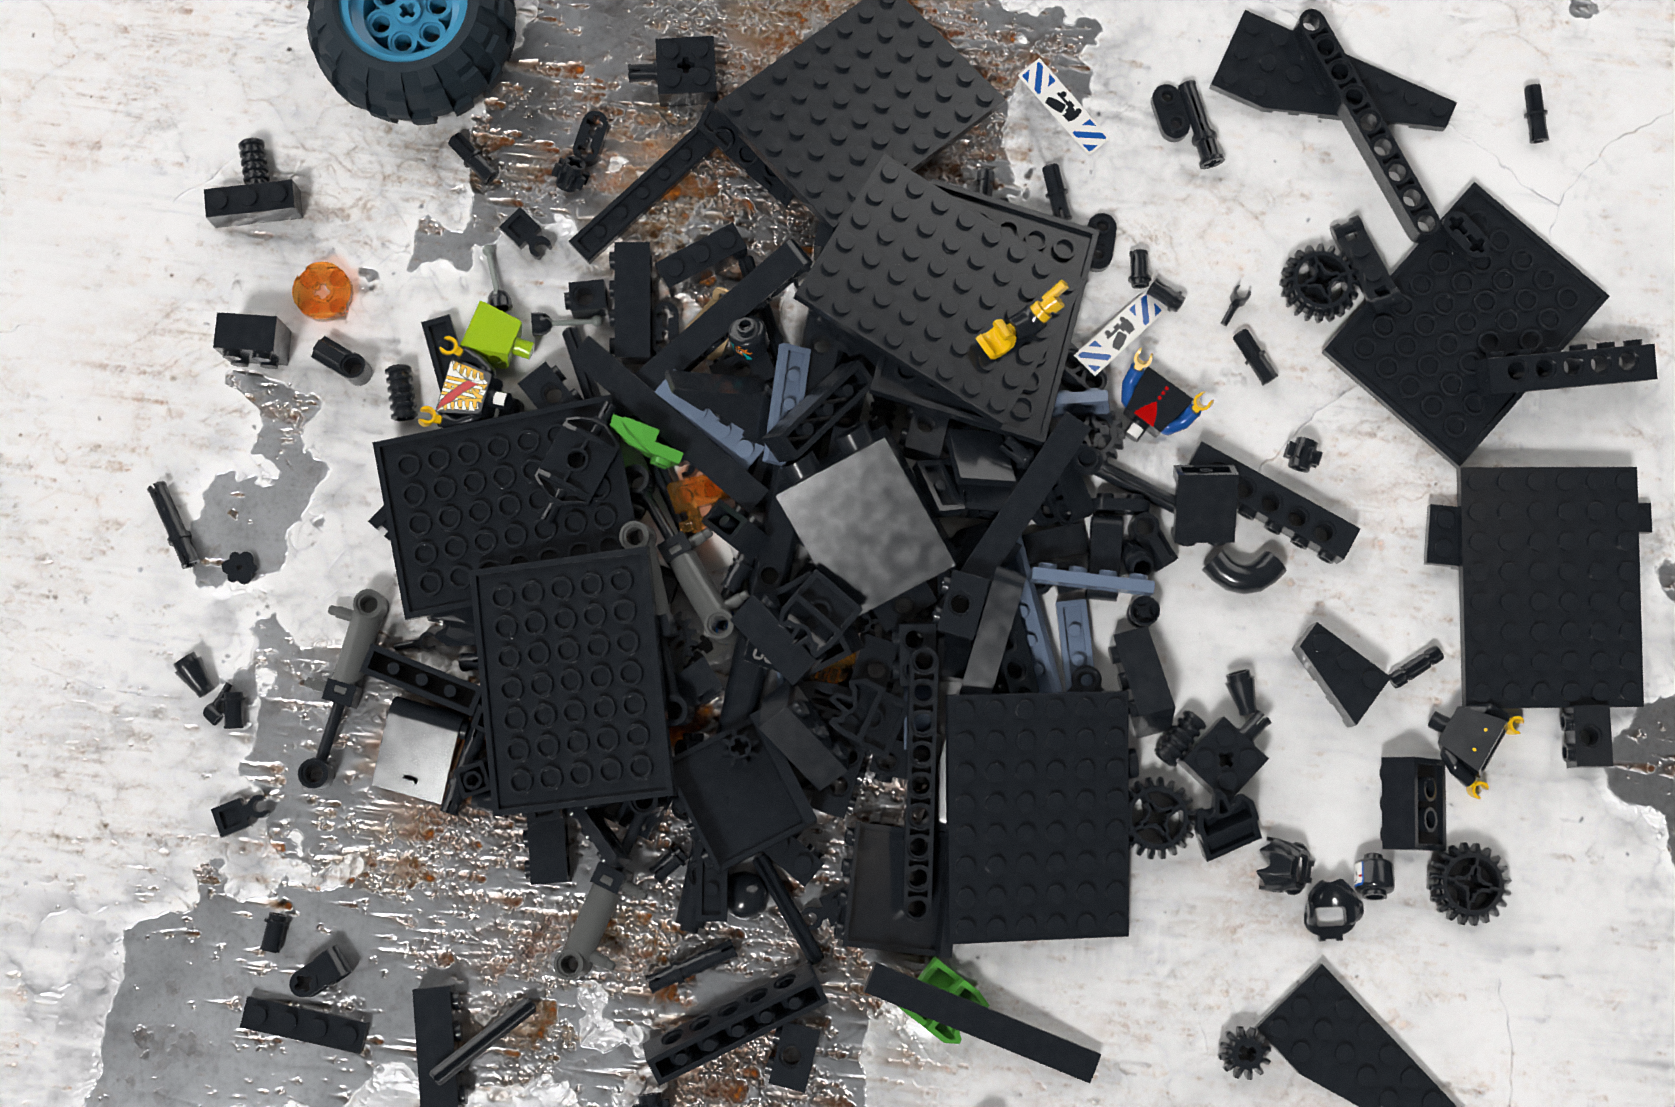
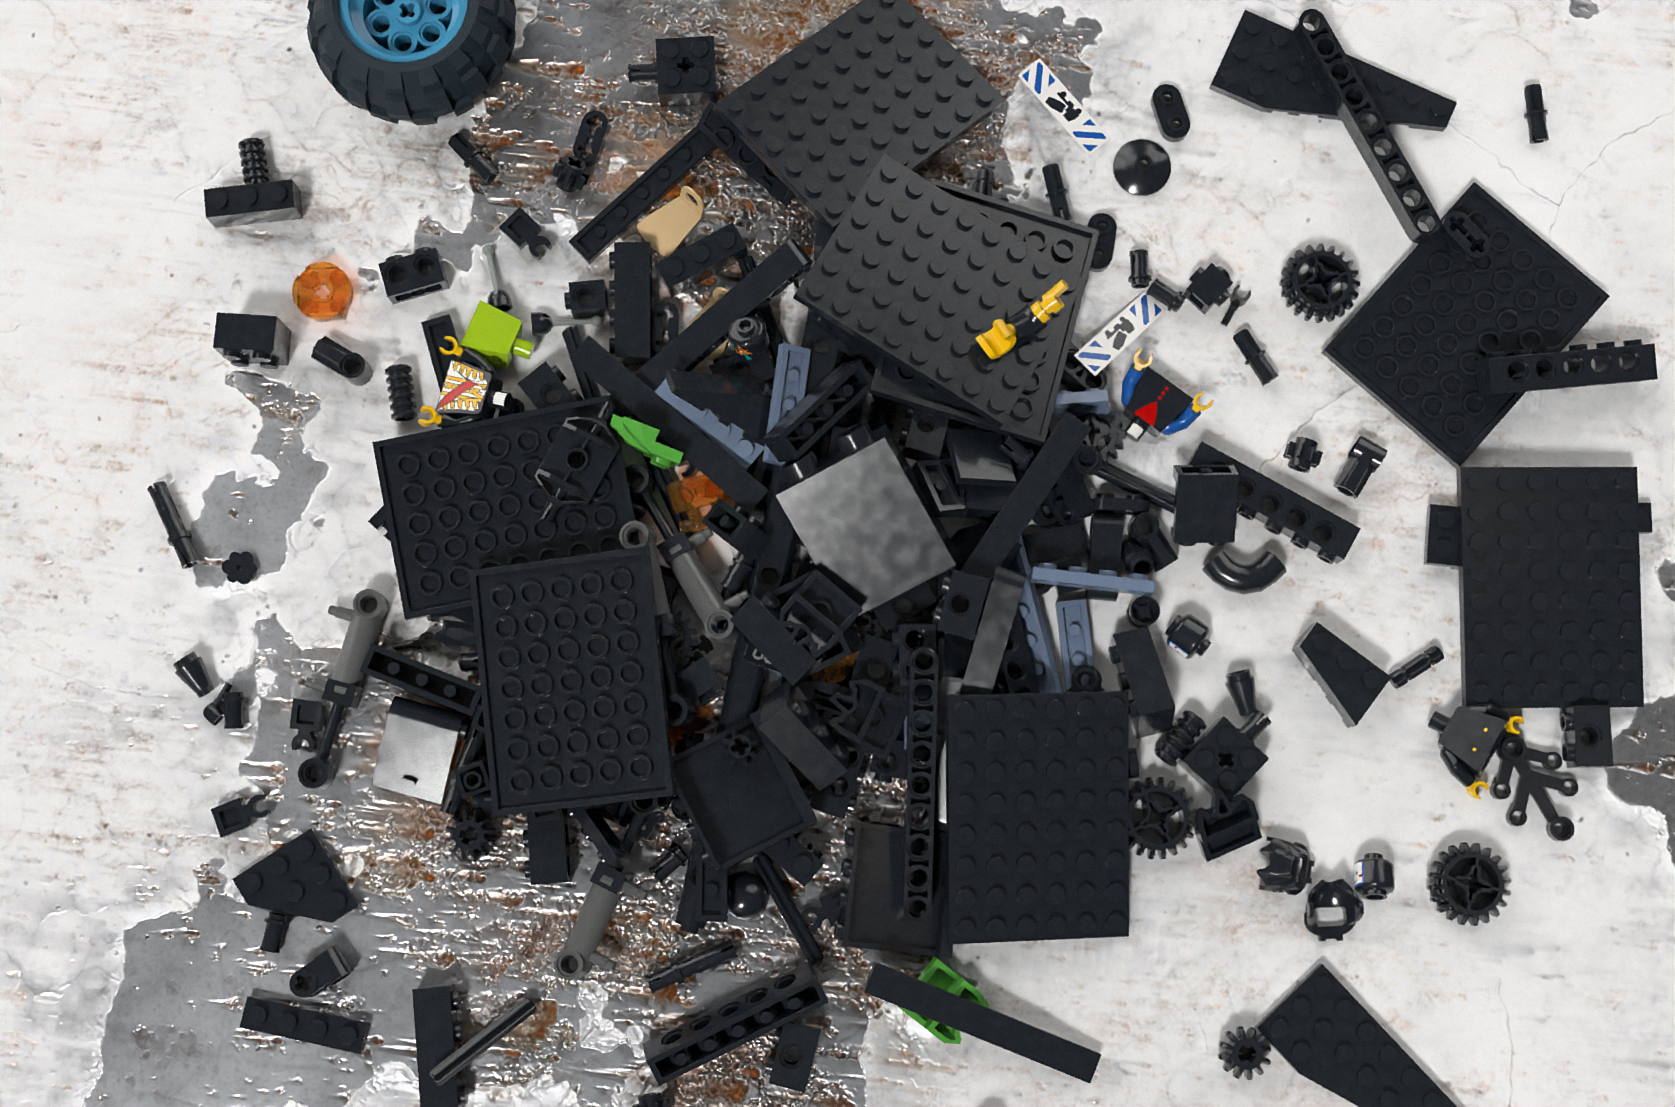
black pin [1178,80,1225,169] -> none
black plate [1330,215,1403,315] -> none
black slope [1379,757,1447,851] -> none
none -> black plate [232,828,361,923]
none -> black plate [290,697,326,752]
none -> black brick [378,247,450,304]
none -> black gear [445,810,497,862]
none -> tan piece [637,186,705,257]
none -> black dish [1113,139,1171,196]
none -> black head [1165,614,1212,659]
none -> black brick [1183,263,1233,315]
none -> black piece [1333,435,1388,499]
none -> black plant [1490,734,1578,841]

